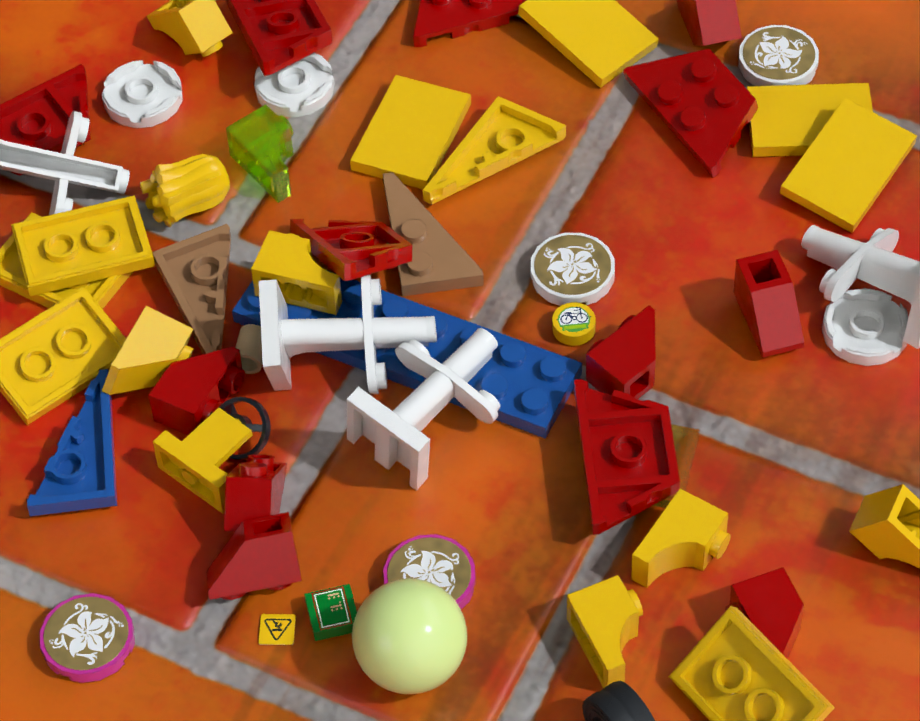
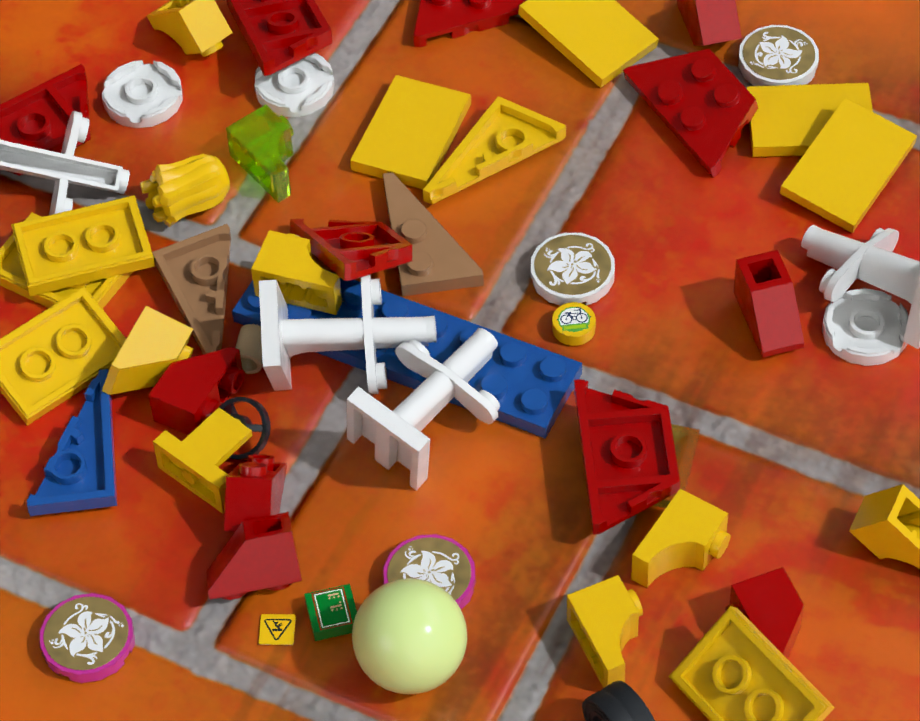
red slope [586,305,656,399] -> none

